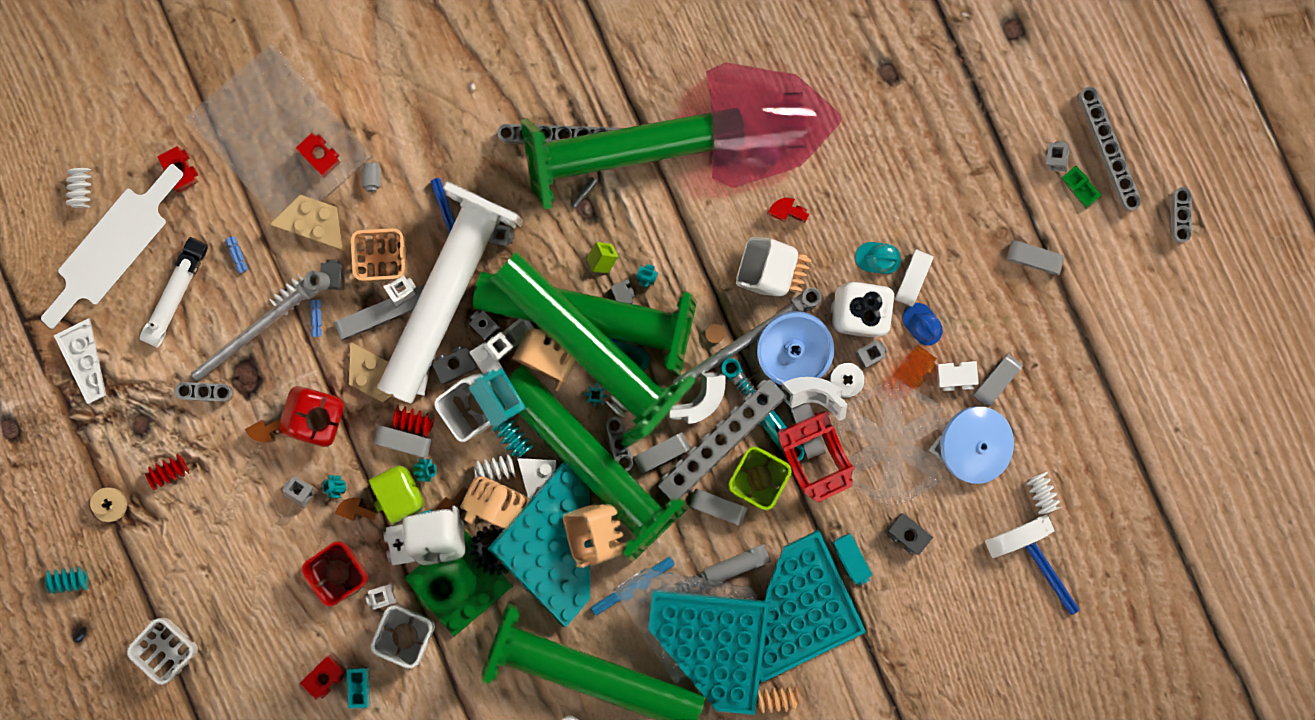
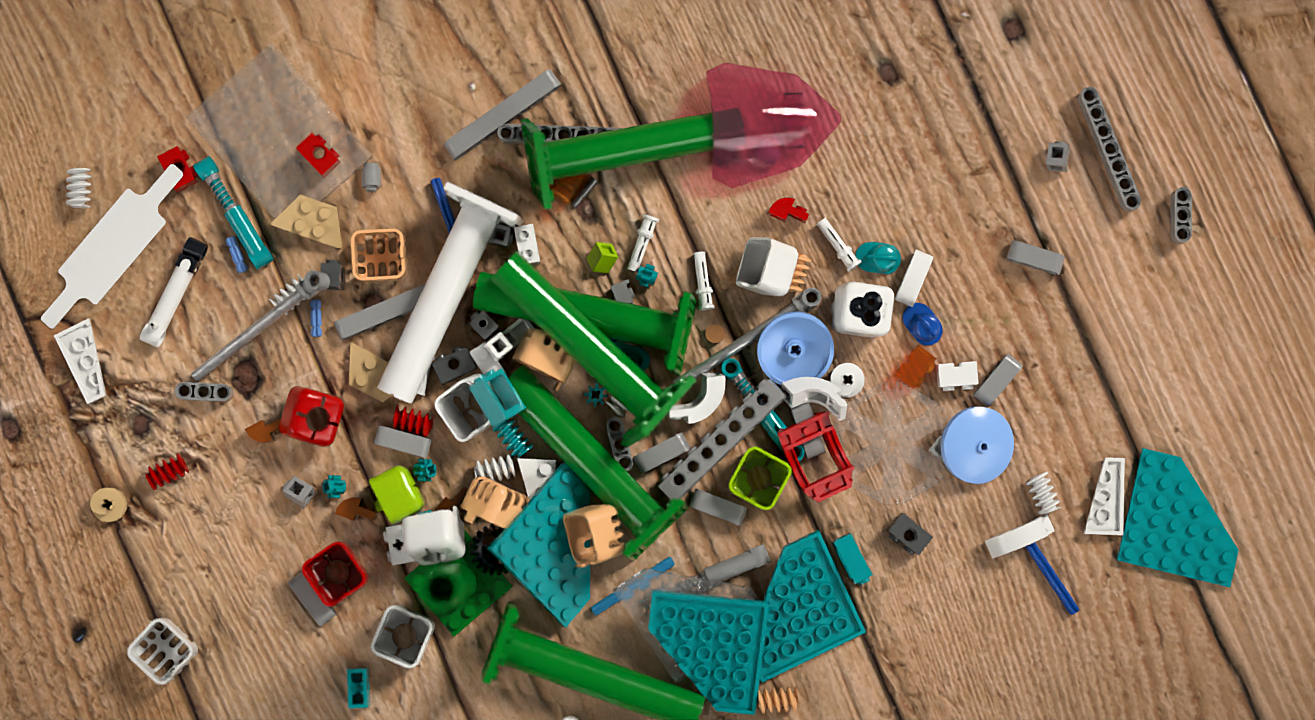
teal piece [45,566,88,594] -> none
red brick [300,655,346,700] -> none
white window [366,584,397,609] -> none
white window [383,275,416,307] -> none
light grey brick [856,340,887,369] -> none
green slope [1062,166,1102,209] -> none
none -> teal piece [193,155,274,270]
none -> light grey beam [288,571,337,626]
none -> light grey beam [443,69,562,160]
none -> white brick [514,224,541,265]
none -> clear orange brick [553,174,588,207]
none -> white pin [626,214,659,273]
none -> white pin [693,252,715,311]
none -> white pin [816,218,862,272]
none -> white wing [1083,457,1125,535]
none -> teal plate [1116,448,1239,587]

